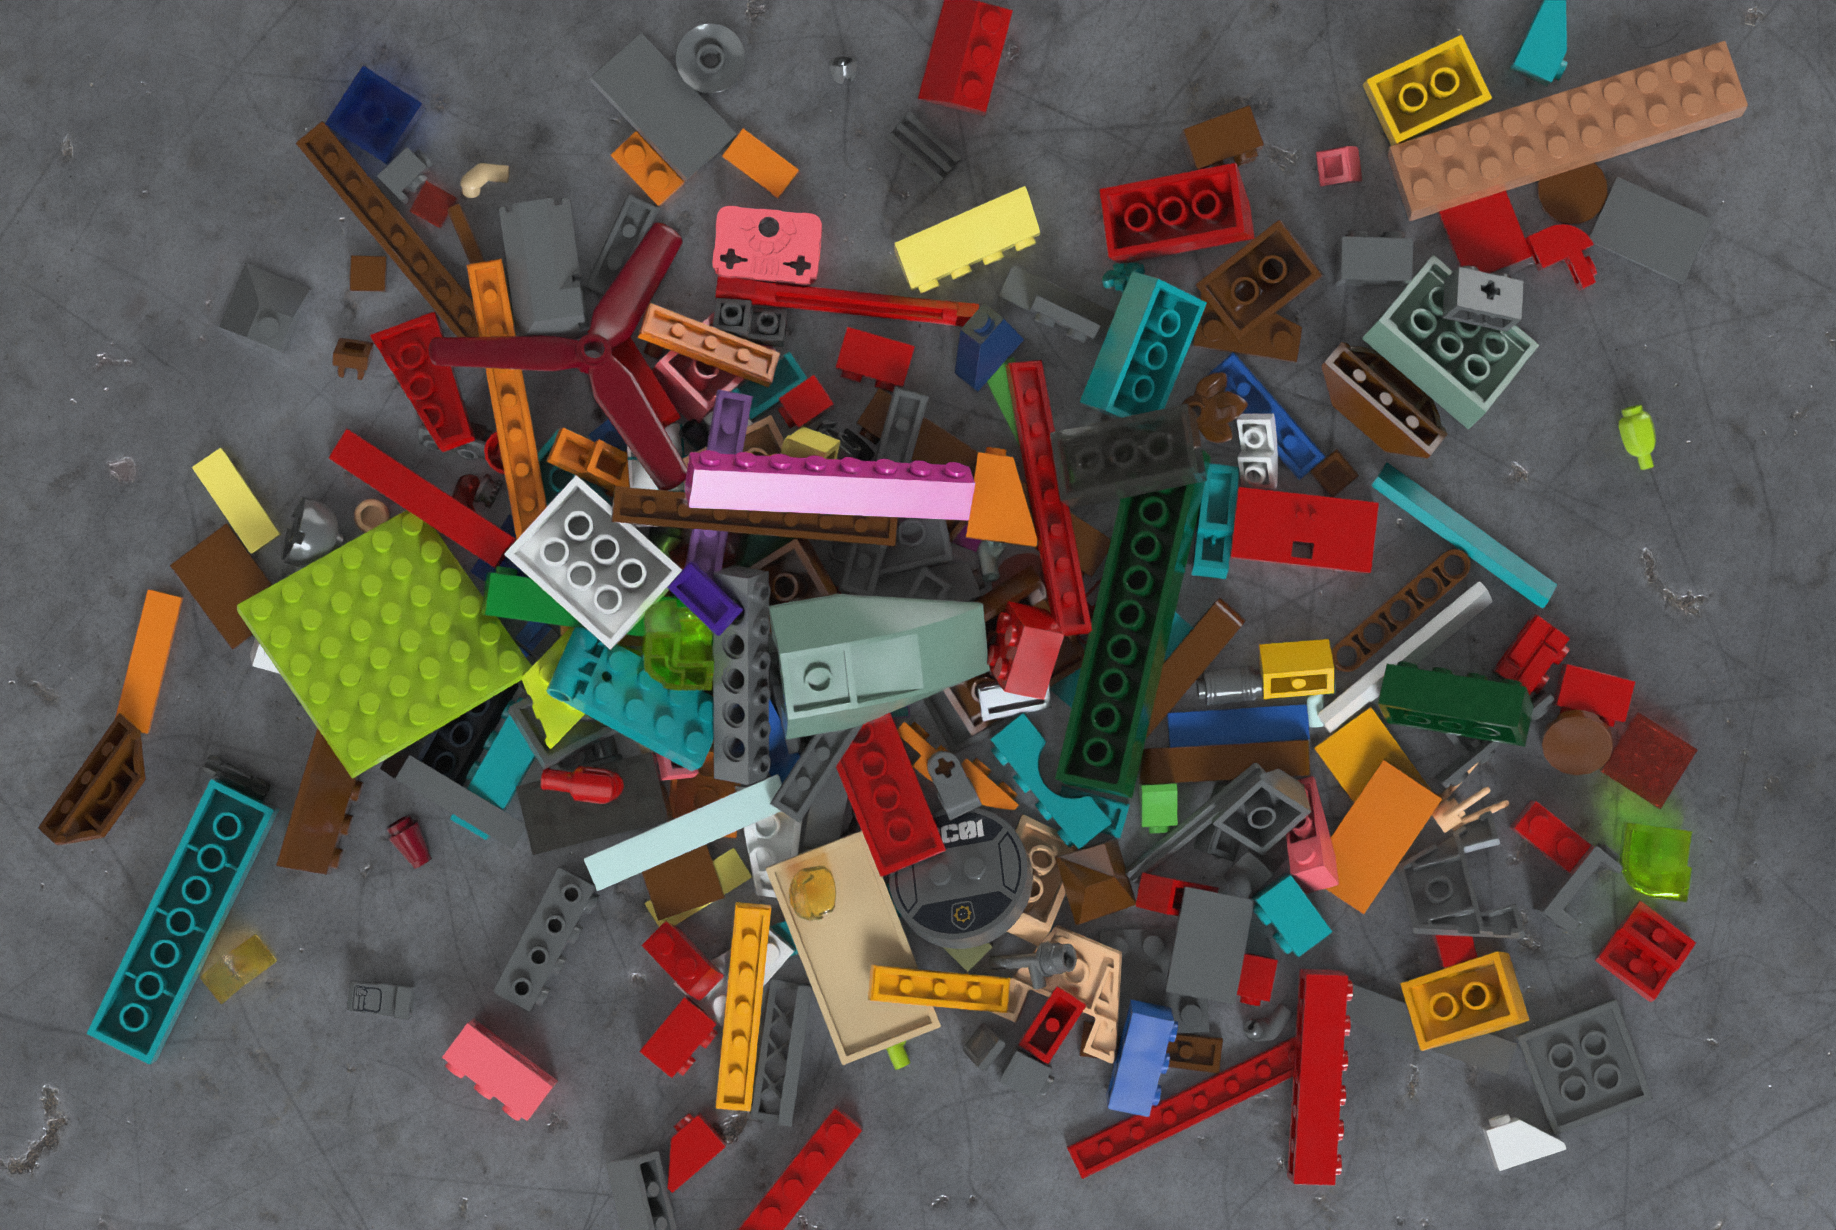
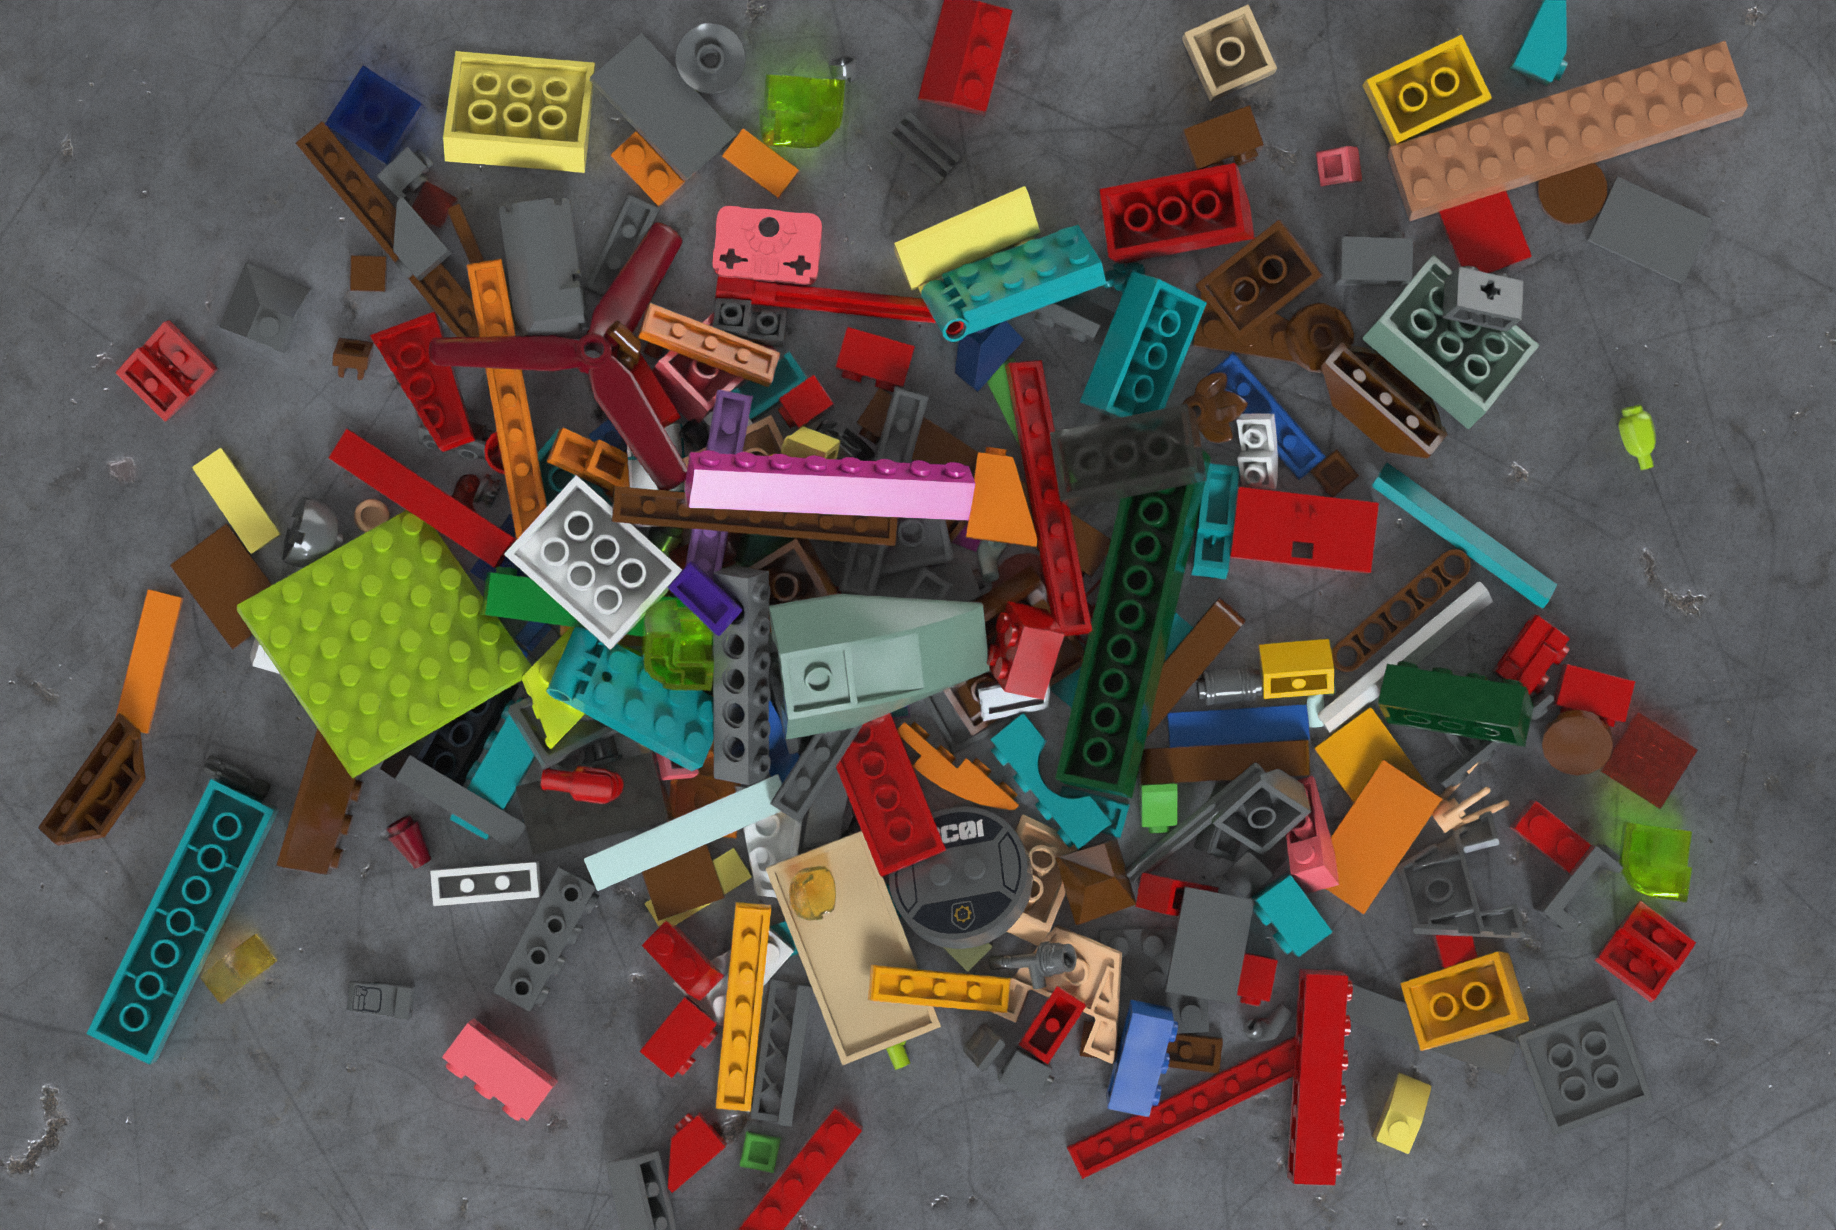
tan arm [460,163,510,198] -> none
dark grey piece [927,750,982,821] -> none
white slope [1482,1114,1566,1171] -> none
red brick [1525,224,1597,291] -> none
none -> red slope [115,320,219,422]
none -> dark grey slope [393,197,452,281]
none -> white brick [430,861,542,906]
none -> light yellow slope [443,51,595,173]
none -> reddish brown arm [607,320,641,371]
none -> bright green tile [739,1131,781,1173]
none -> clear neon green brick [759,74,845,148]
none -> teal hinge [921,225,1106,342]
none -> tan brick [1182,4,1277,102]
none -> reddish brown tile [1286,302,1354,373]
none -> light yellow slope [1372,1072,1432,1154]

